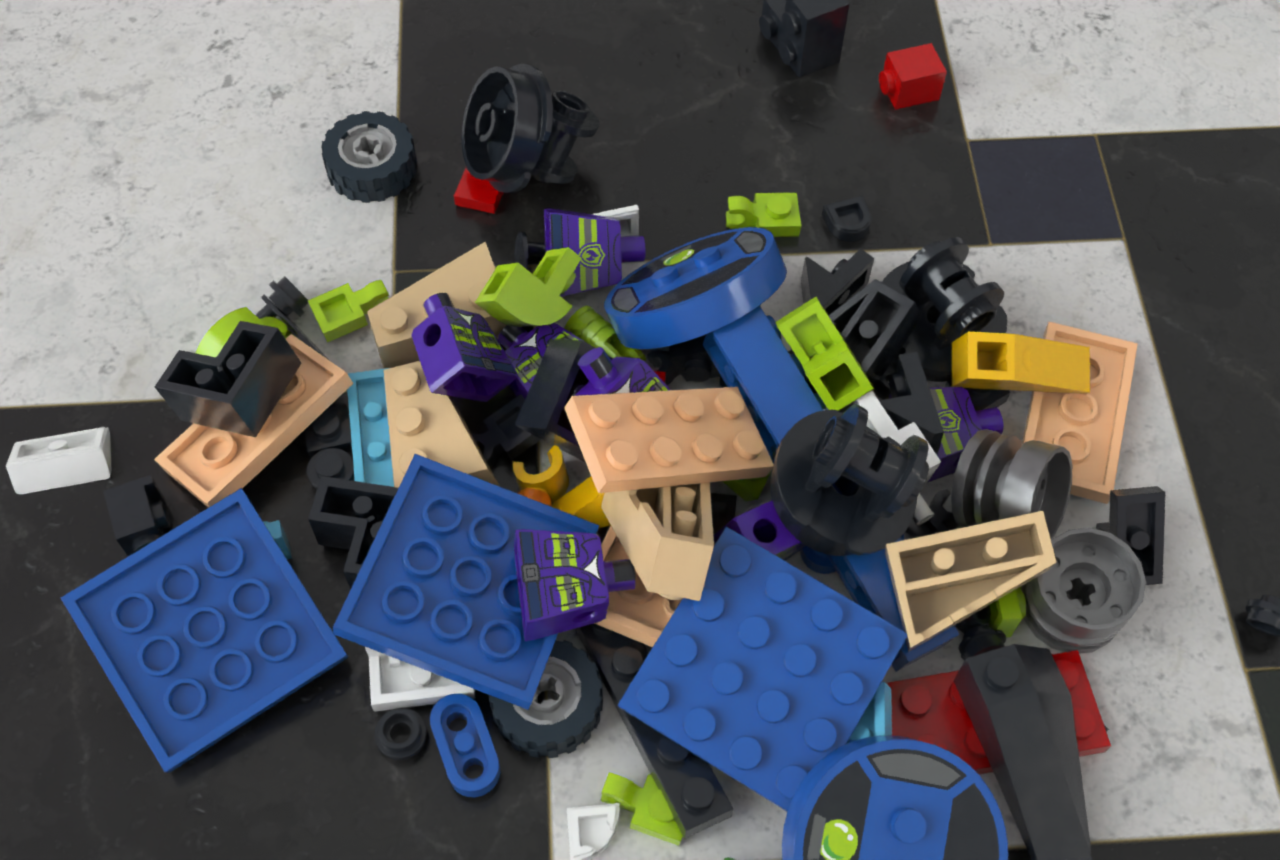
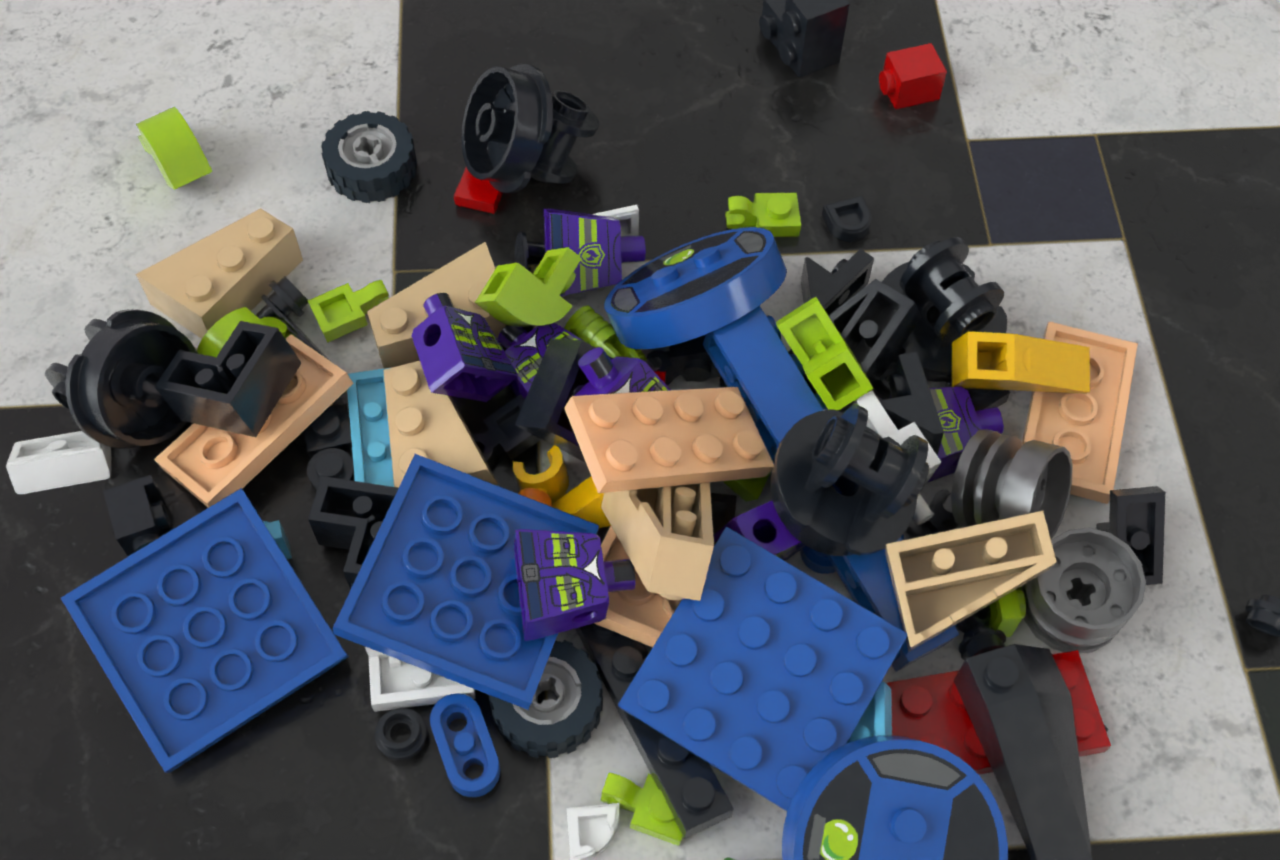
none -> black piece [45,309,198,449]
none -> lime brick [136,107,213,190]
none -> tan wedge [136,208,303,339]

